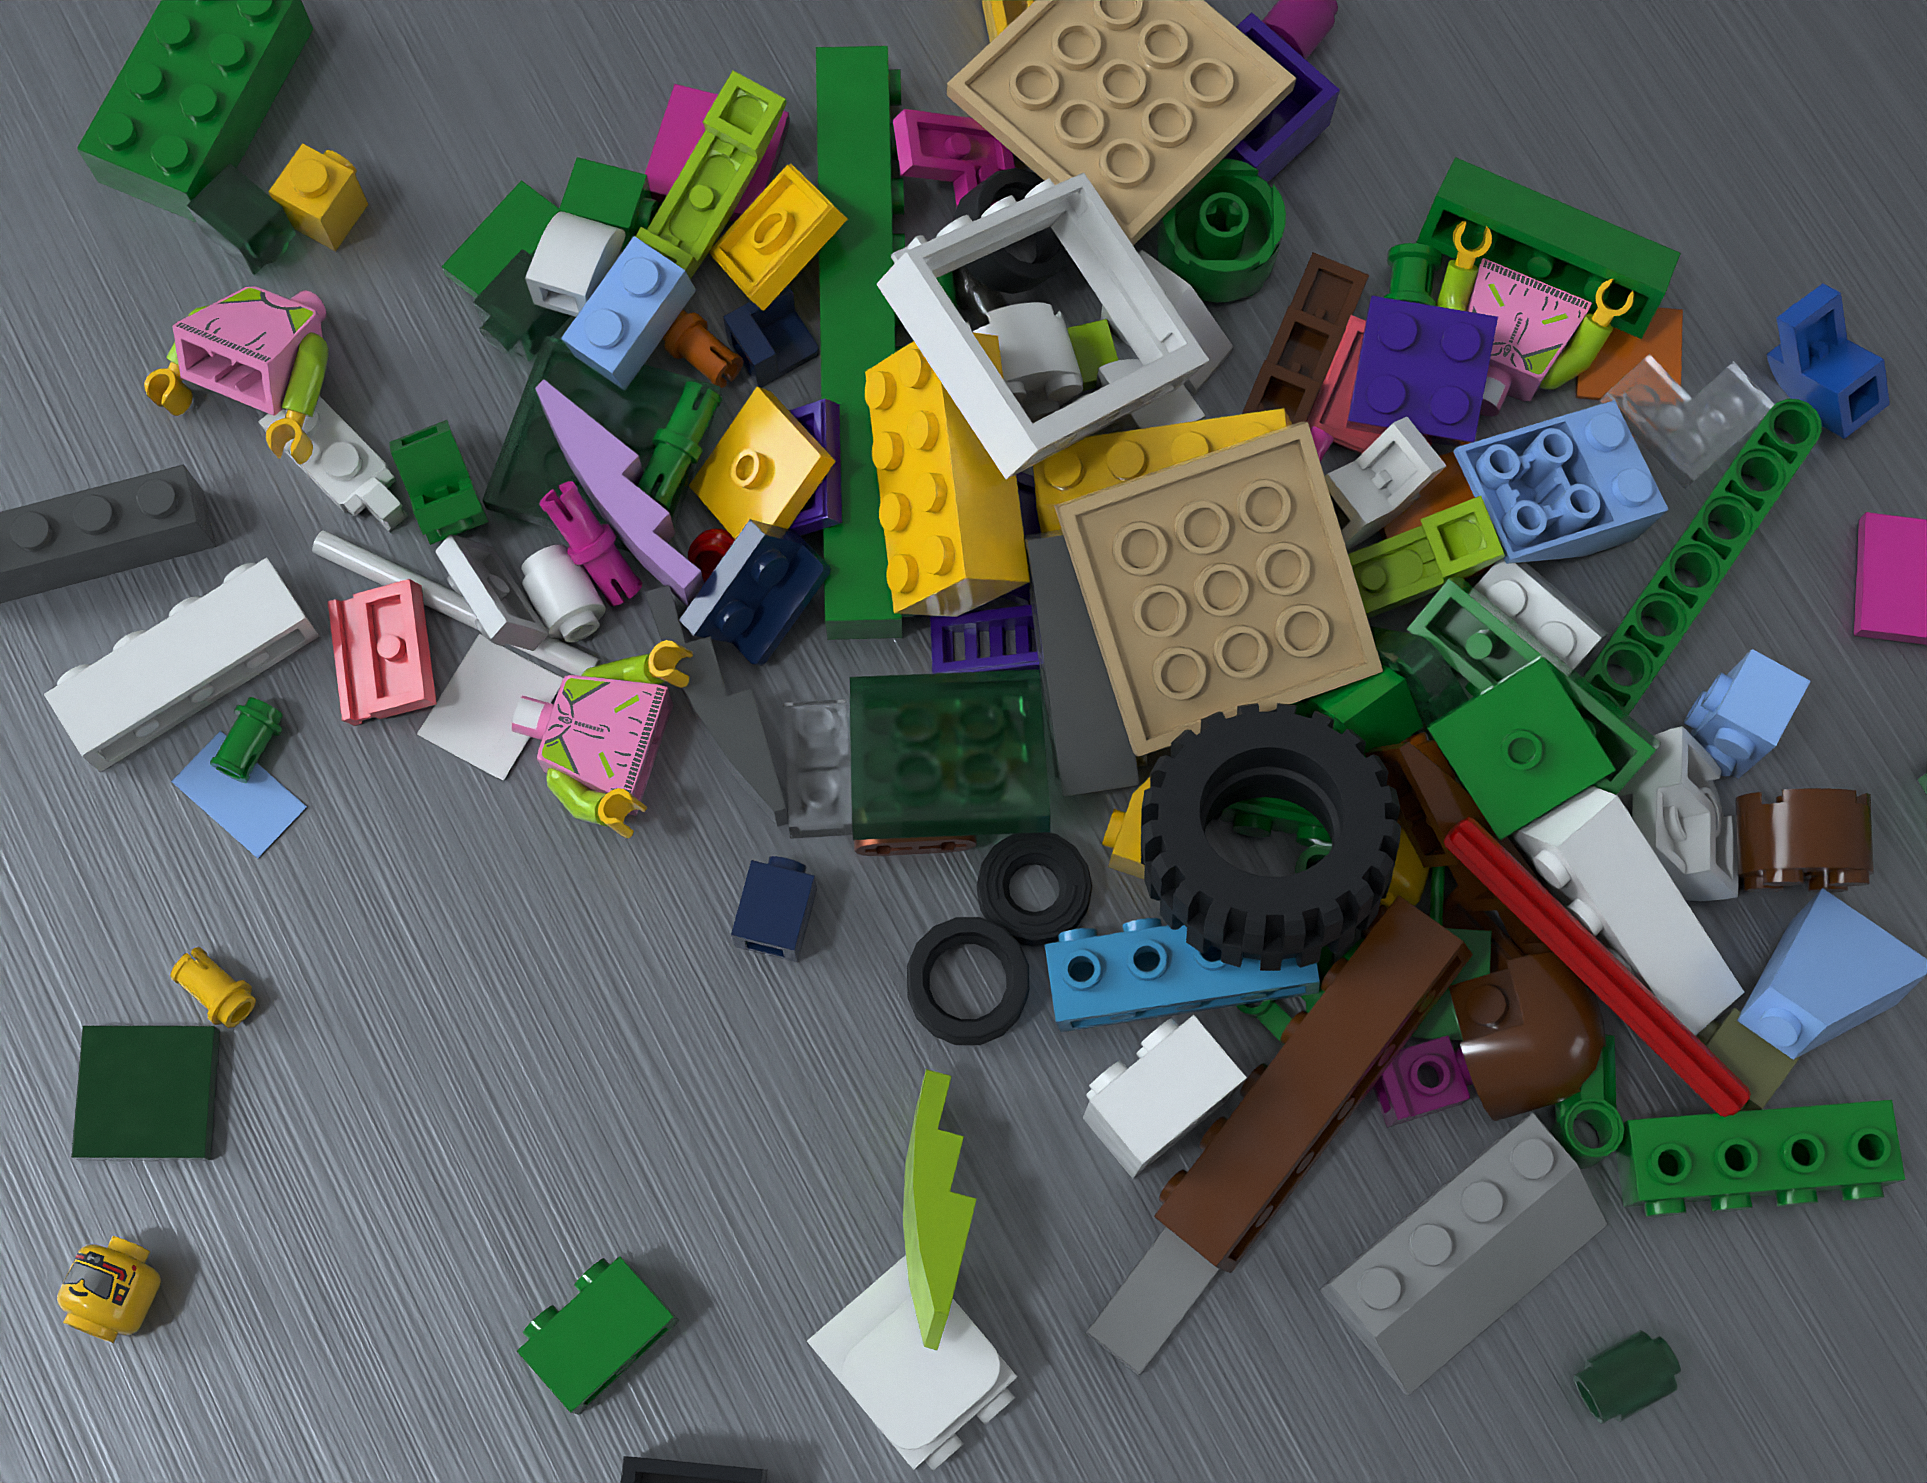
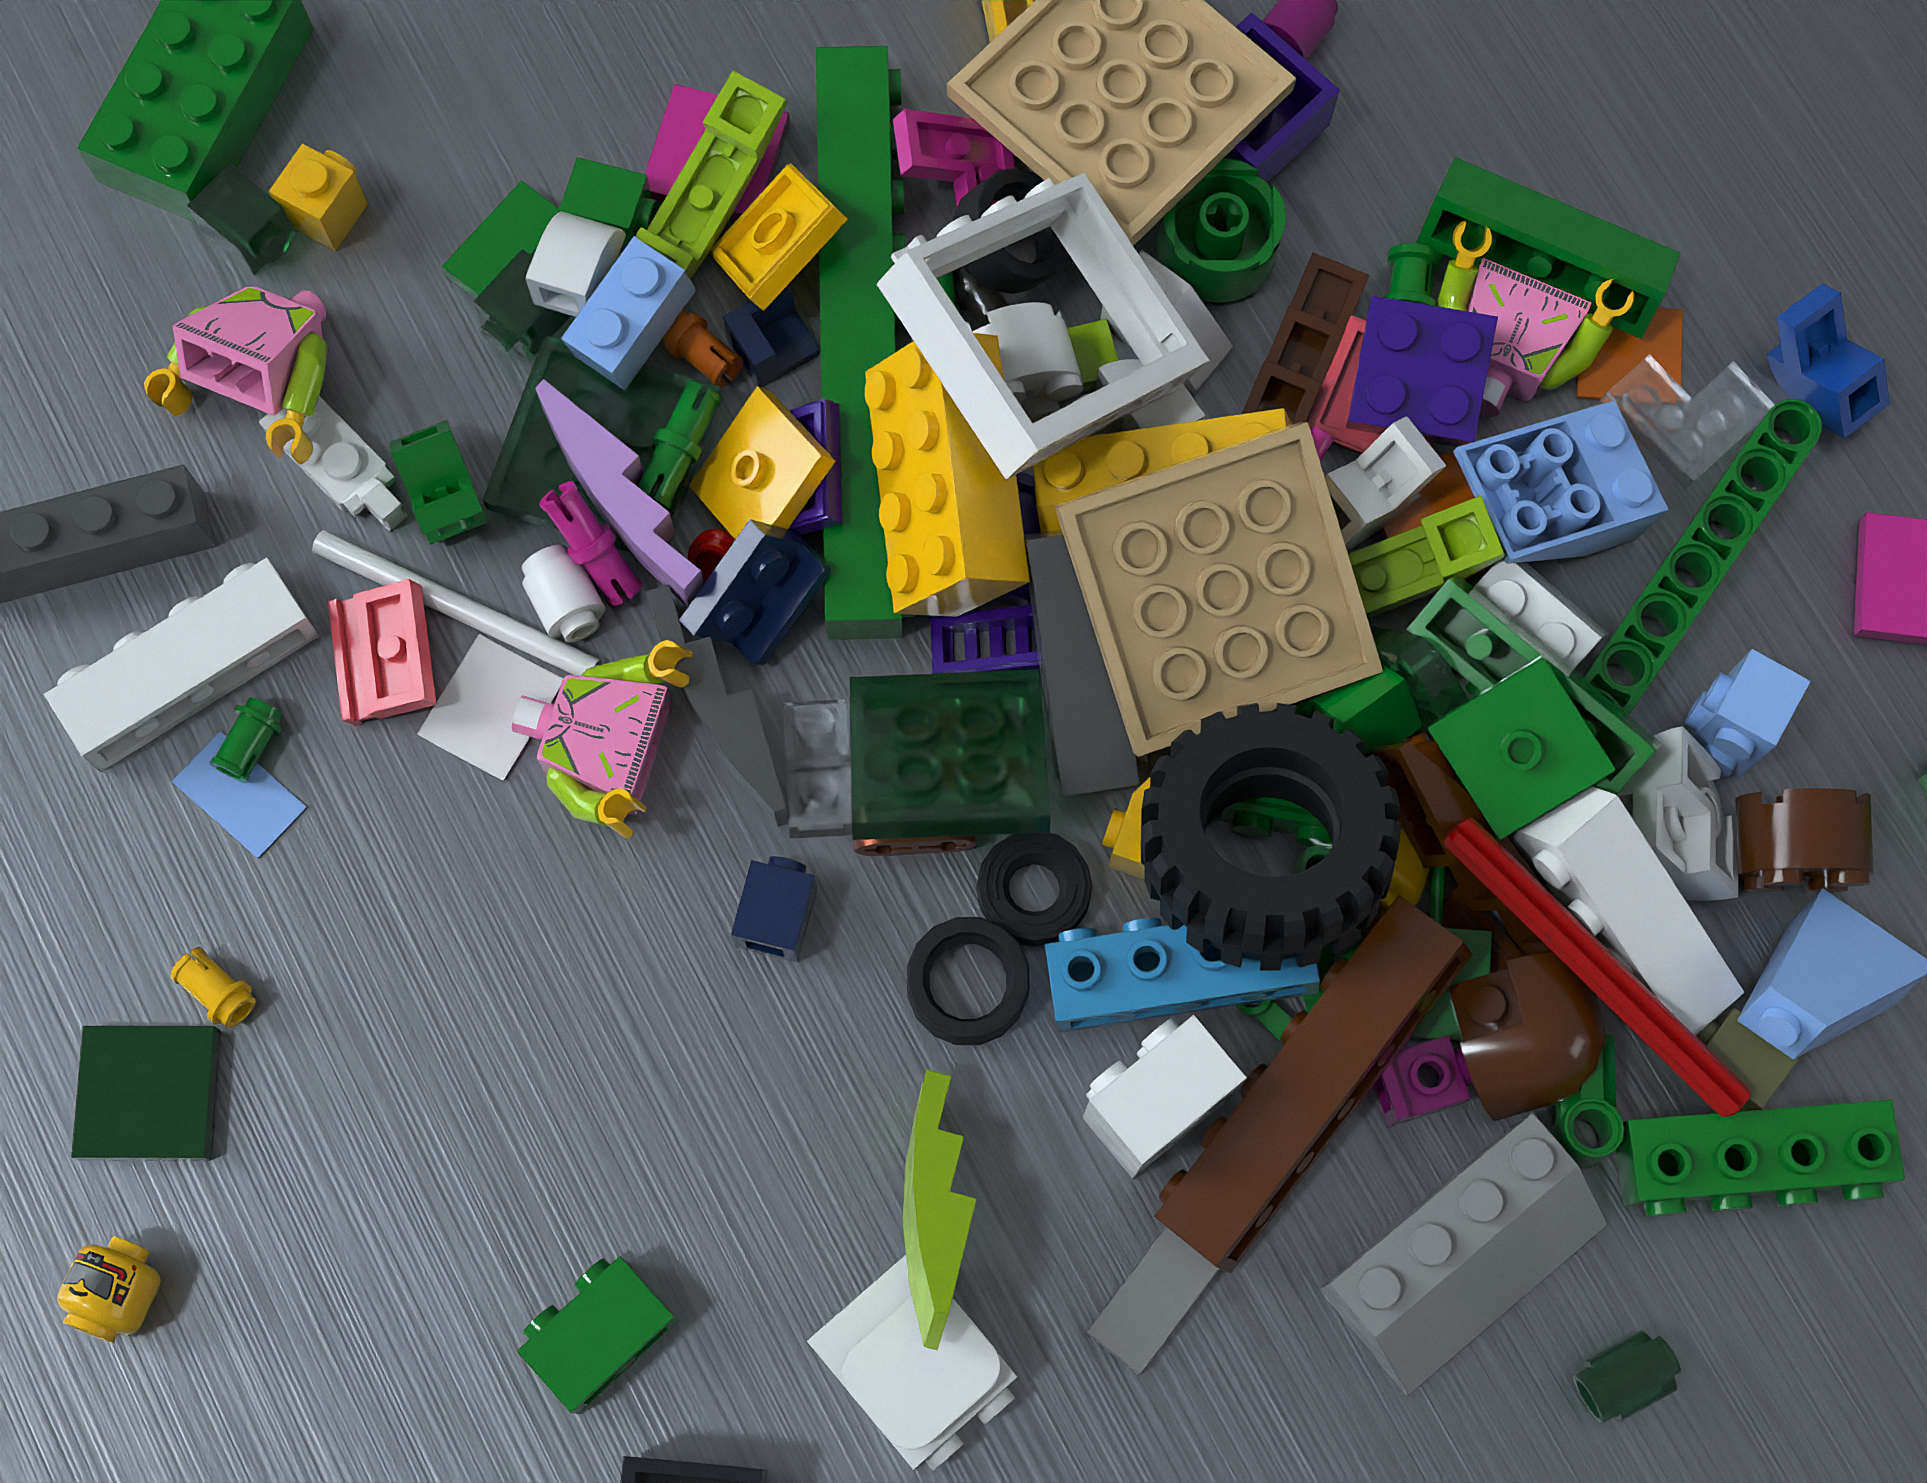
light grey plate [435,534,549,651] -> none

